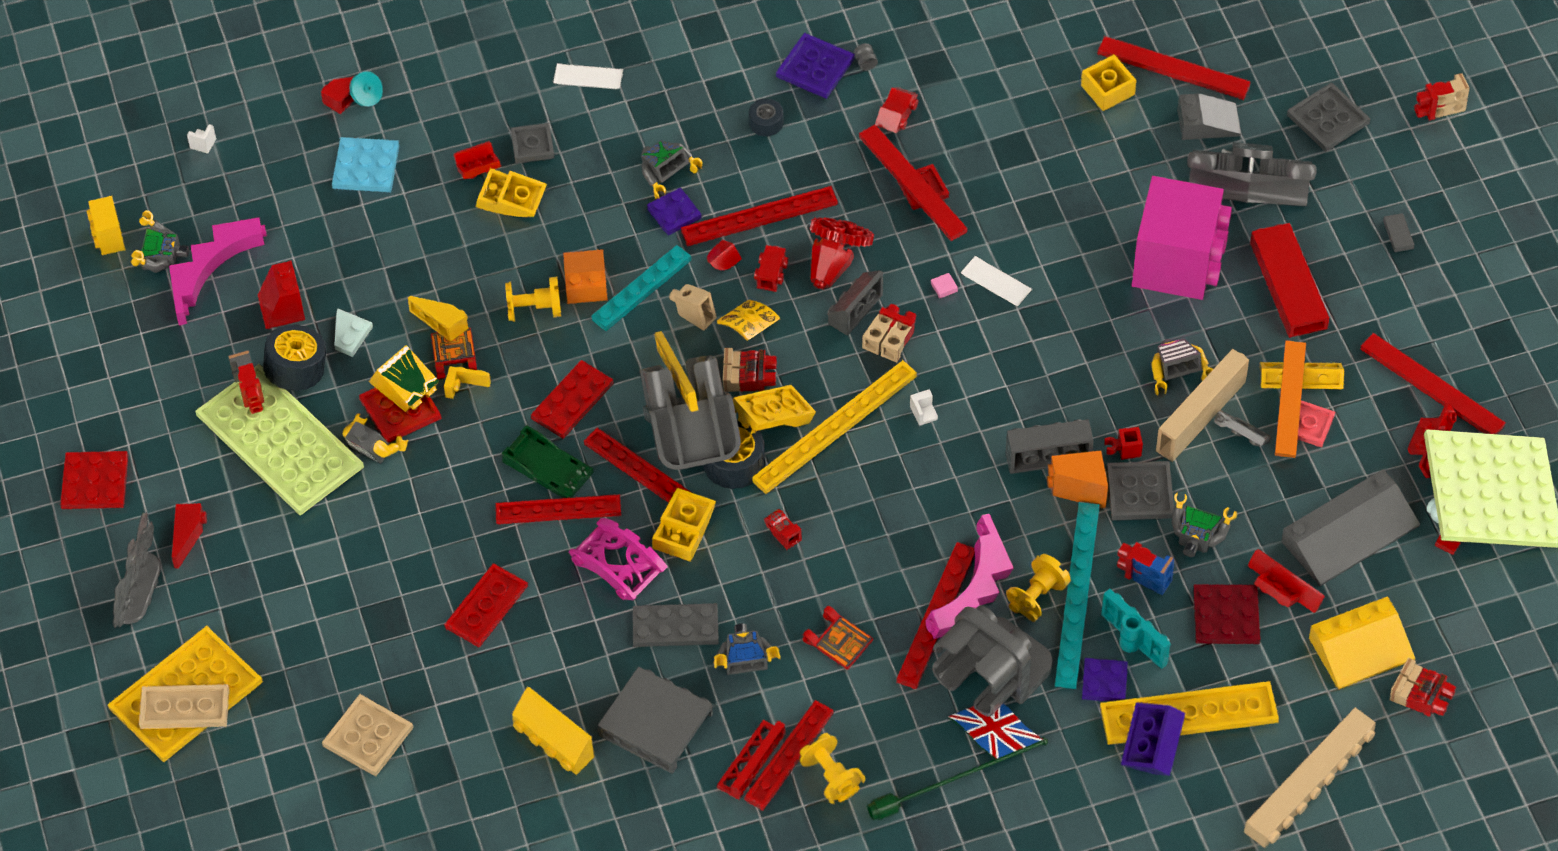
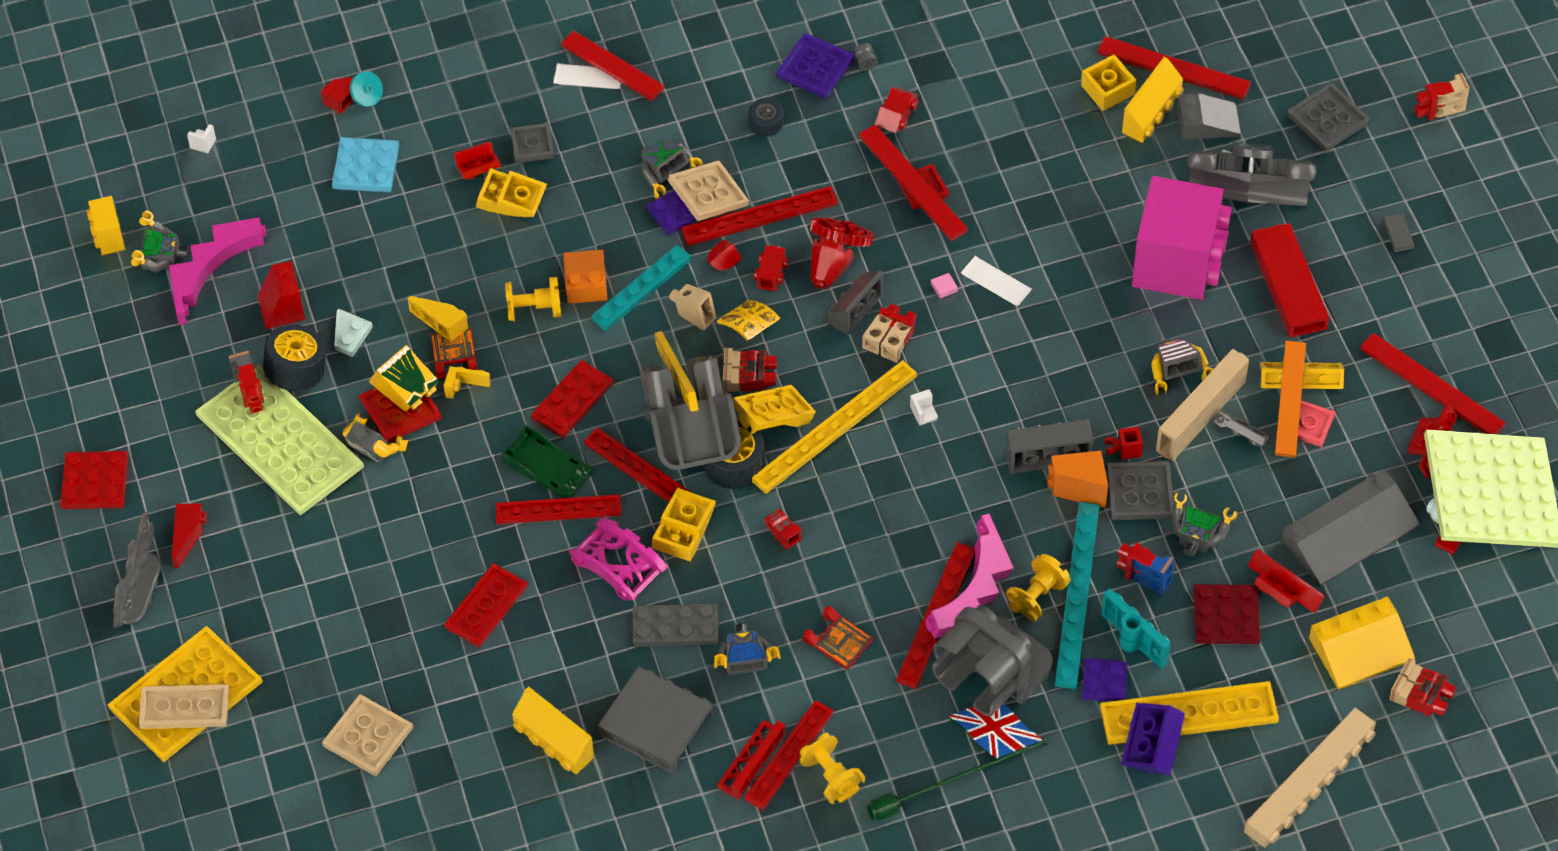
none -> red tile [562,31,664,101]
none -> tan plate [668,161,749,221]
none -> yellow slope [1122,57,1184,143]

